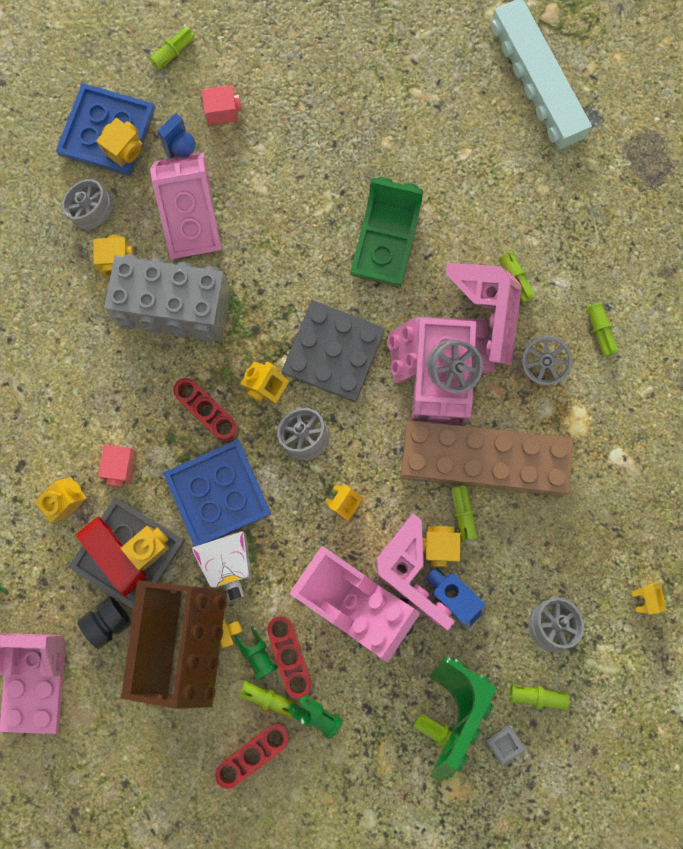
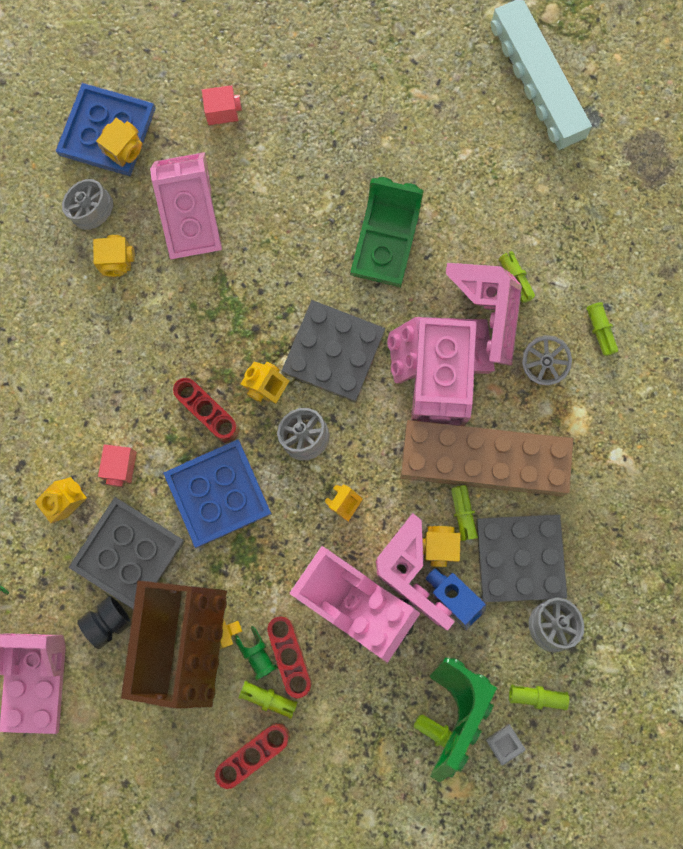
red beam [75,516,148,597] -> none
light grey brick [104,254,231,342] -> none
yellow brick [121,526,170,571] -> none
lime axle [149,27,195,71] -> none
blue tile [158,113,196,158] -> none
white torso [192,531,252,602] -> none
green piece [288,696,342,739] -> none
light grey wheel [427,339,483,393] -> none
yellow tile [632,583,667,615] -> none
none -> dark grey plate [476,515,567,602]

